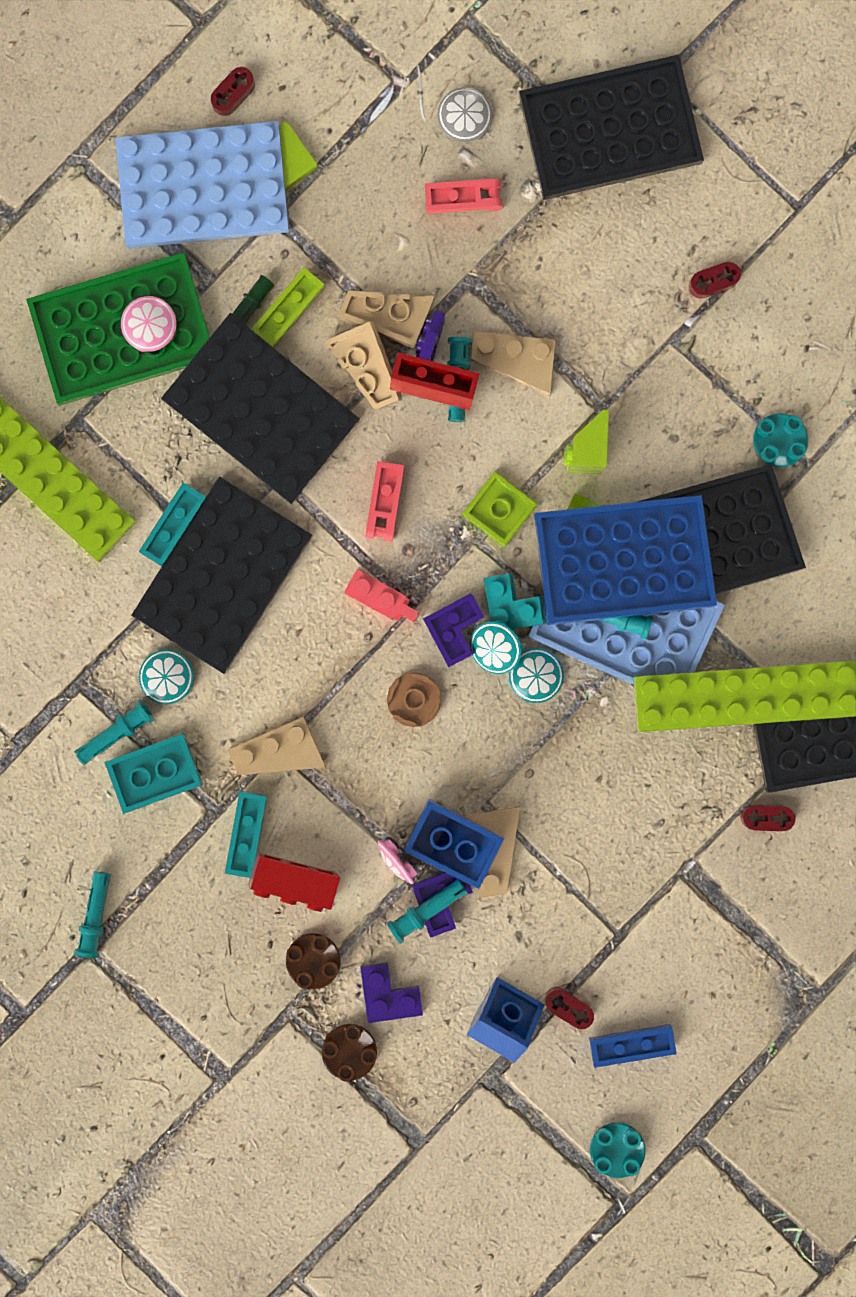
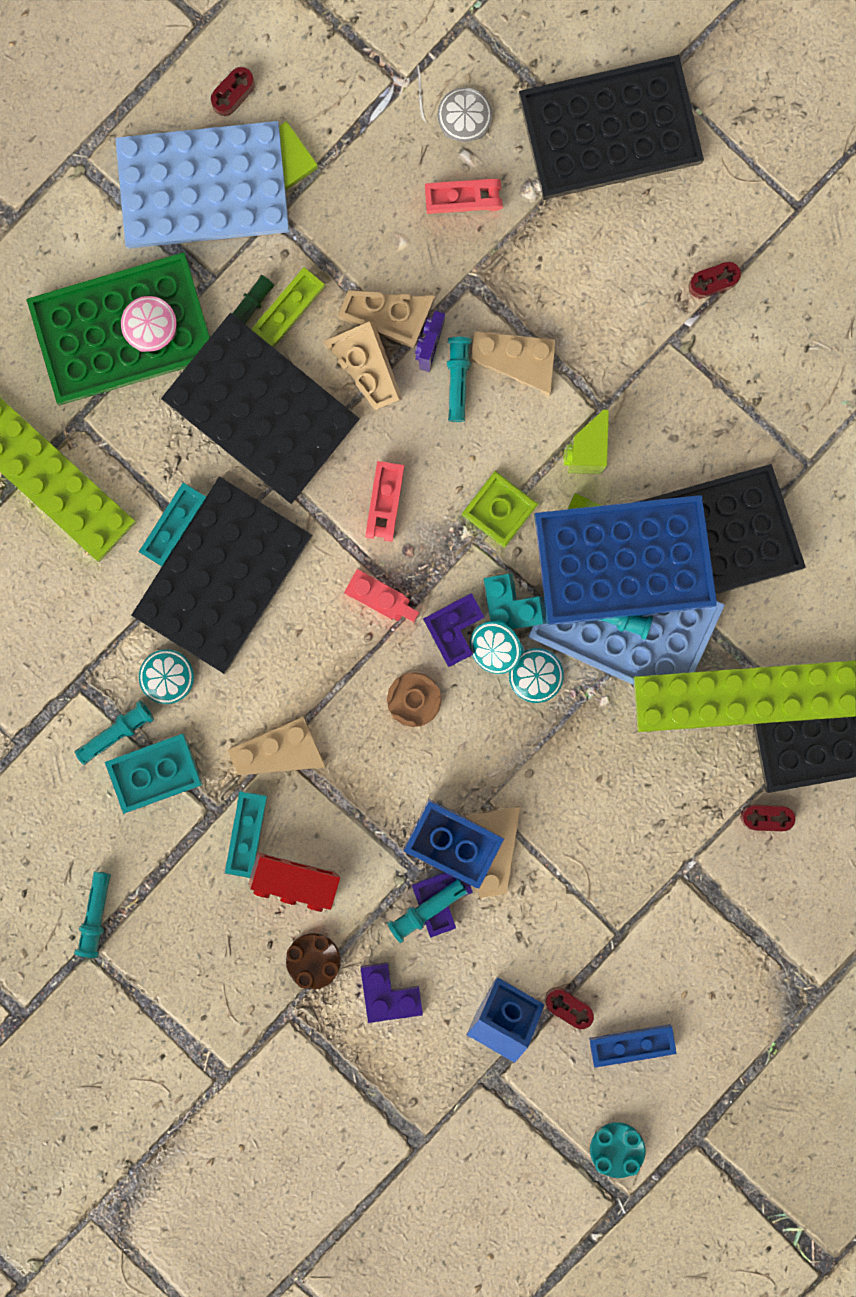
reddish brown dish [322,1024,377,1082] -> none
bright pink dish [378,840,418,884] -> none
red brick [390,352,480,410] -> none
teal dish [753,413,808,467] -> none

